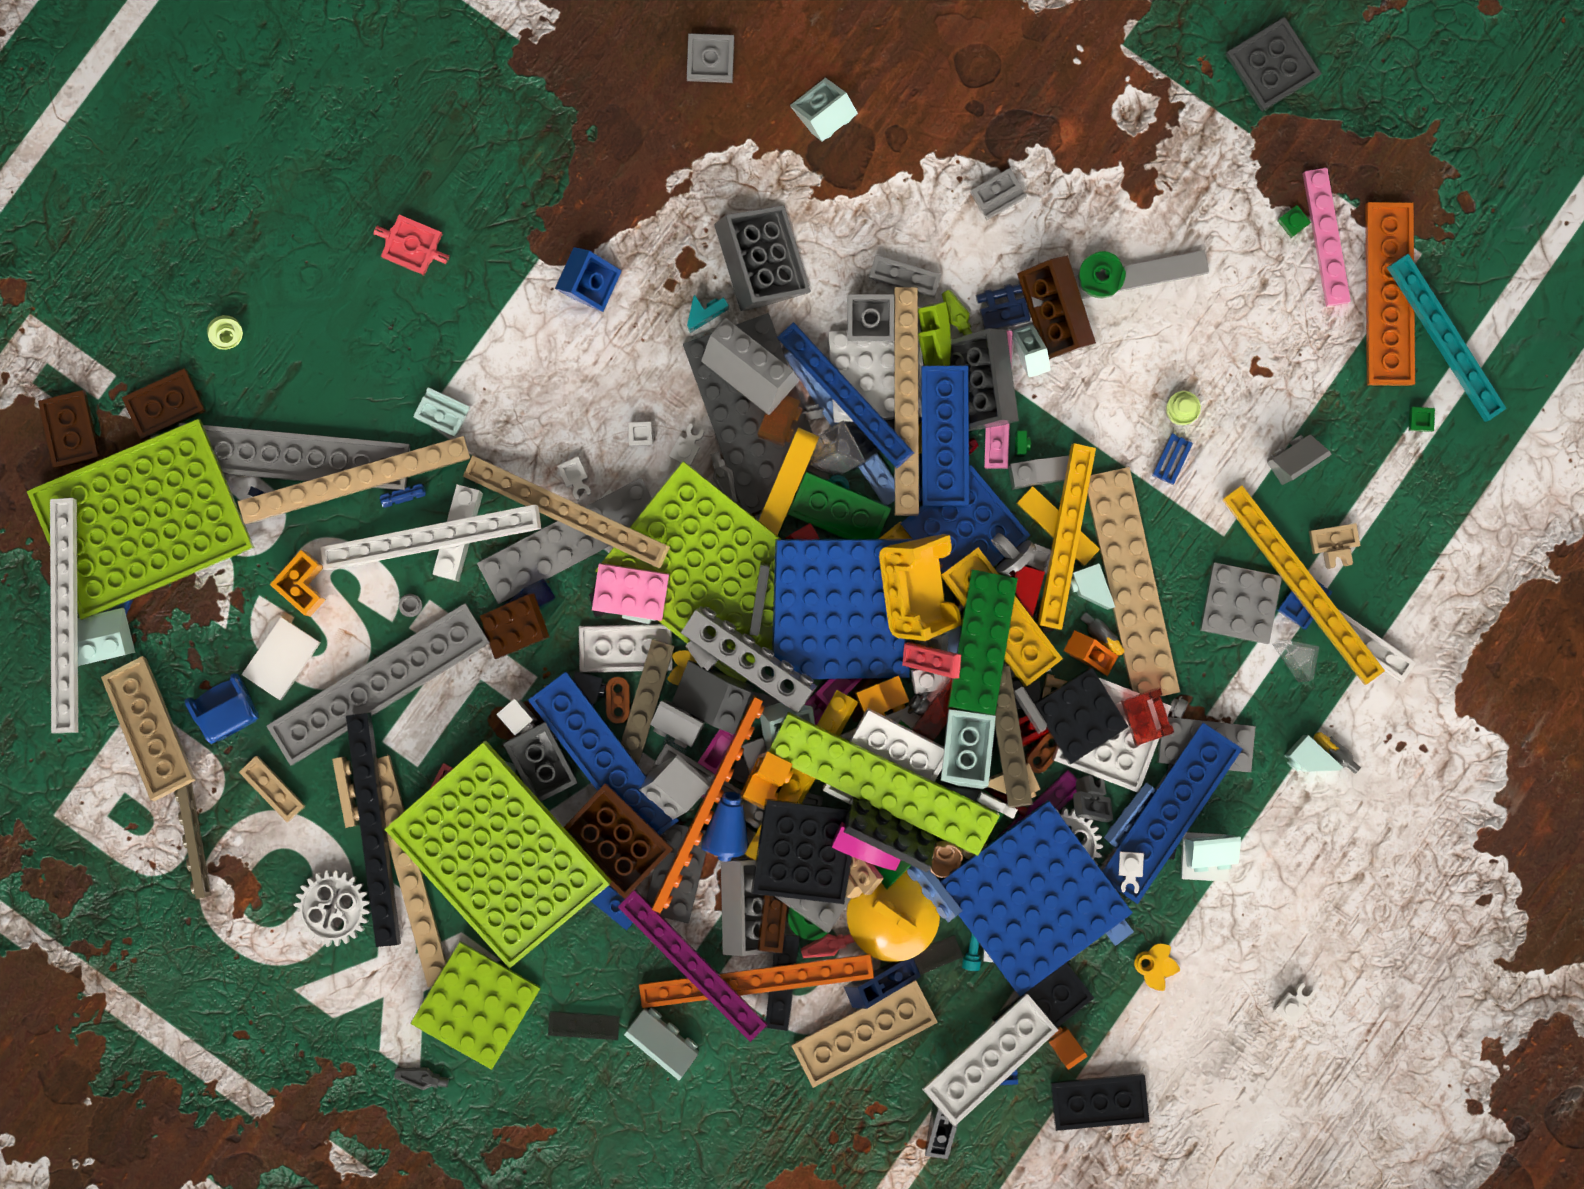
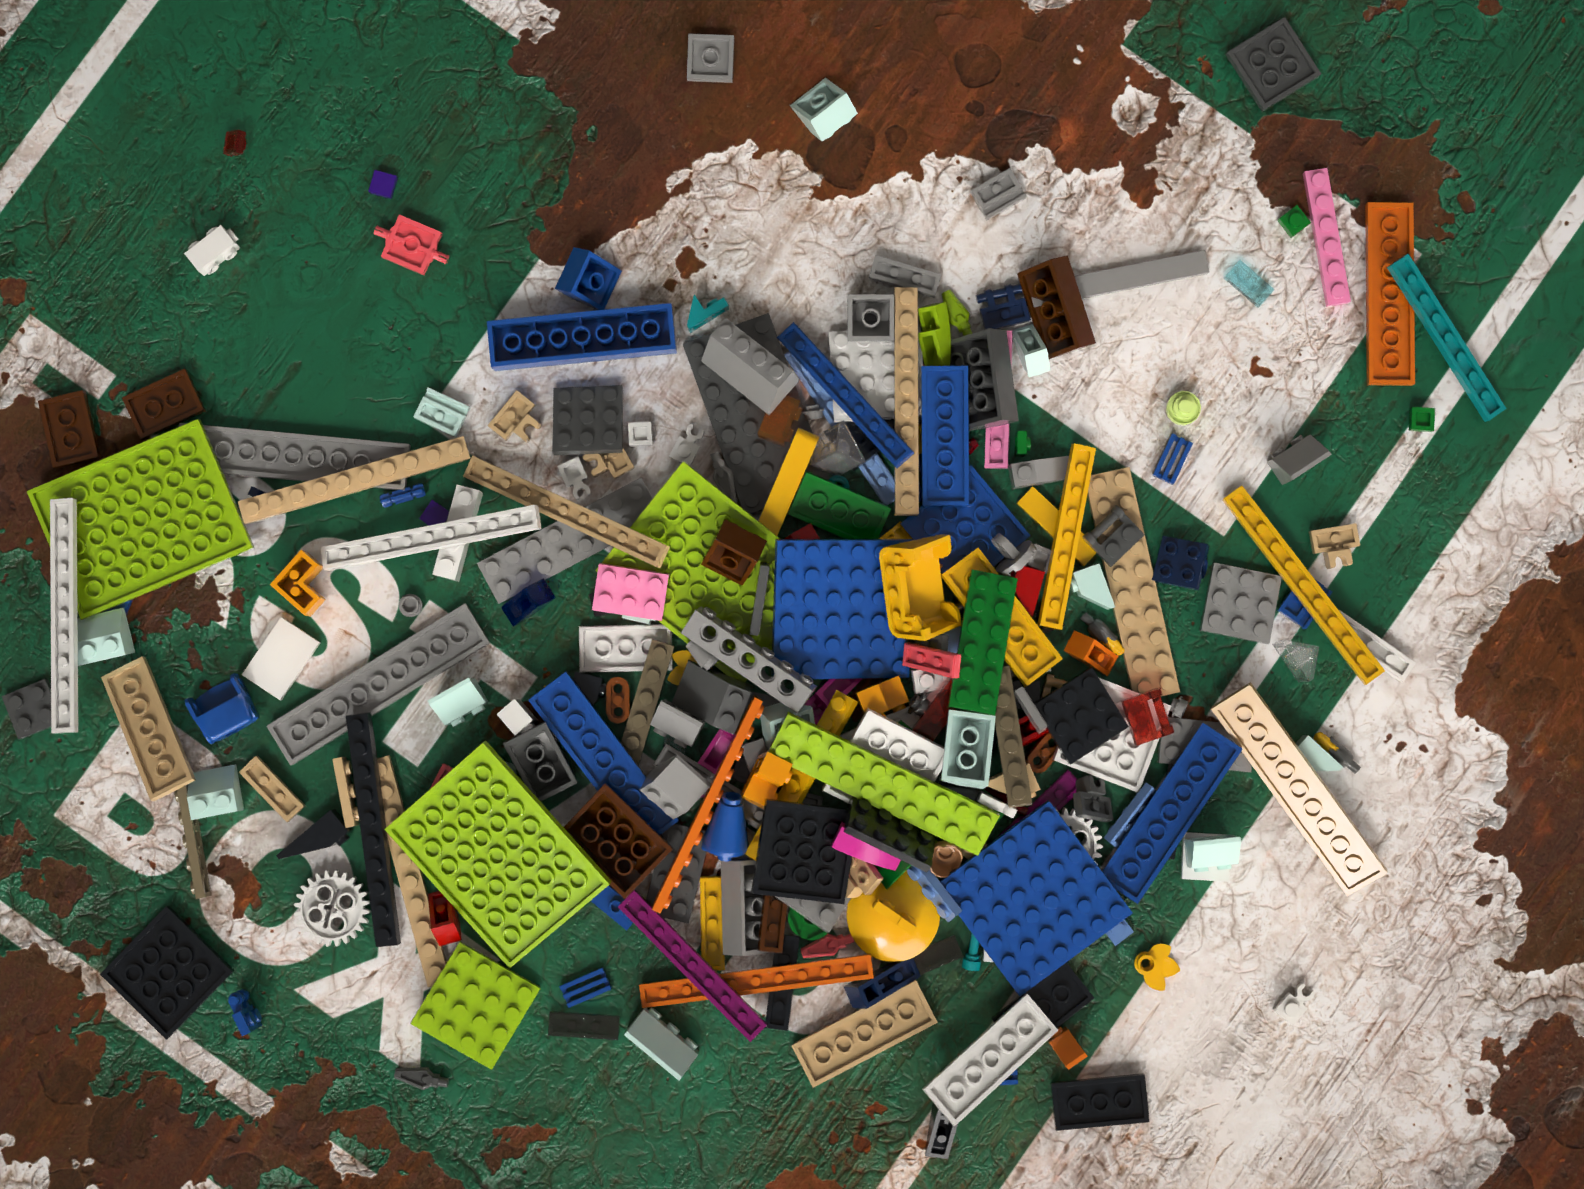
yellowish green plate [207,315,243,350] -> none
reddish brown plate [480,593,550,659] -> none
dark grey slope [714,205,811,311] -> none
green plate [1078,251,1126,299] -> none
white plate [1119,851,1144,893] -> none
none -> dark grey plate [2,679,51,739]
none -> black plate [100,906,235,1040]
none -> white brick [184,225,240,276]
none -> light aqua slope [187,764,244,820]
none -> clear red plate [223,130,246,157]
none -> blue plate [228,989,262,1036]
none -> black slope [276,809,353,859]
none -> dark purple tile [368,170,398,199]
none -> dark purple tile [419,500,449,525]
none -> light aqua slope [428,677,489,727]
none -> red slope [428,891,462,946]
none -> blue brick [487,303,677,371]
none -> tan plate [488,390,541,443]
none -> dark grey plate [552,385,623,455]
none -> blue tile [559,967,612,1008]
none -> tan plate [582,448,634,479]
none -> yellow tile [700,876,725,970]
none -> reddish brown slope [701,519,767,586]
none -> dark grey plate [1082,505,1145,567]
none -> dark blue plate [1152,536,1209,591]
none -> plate [1211,682,1387,896]
none -> clear light blue tile [1224,260,1275,308]

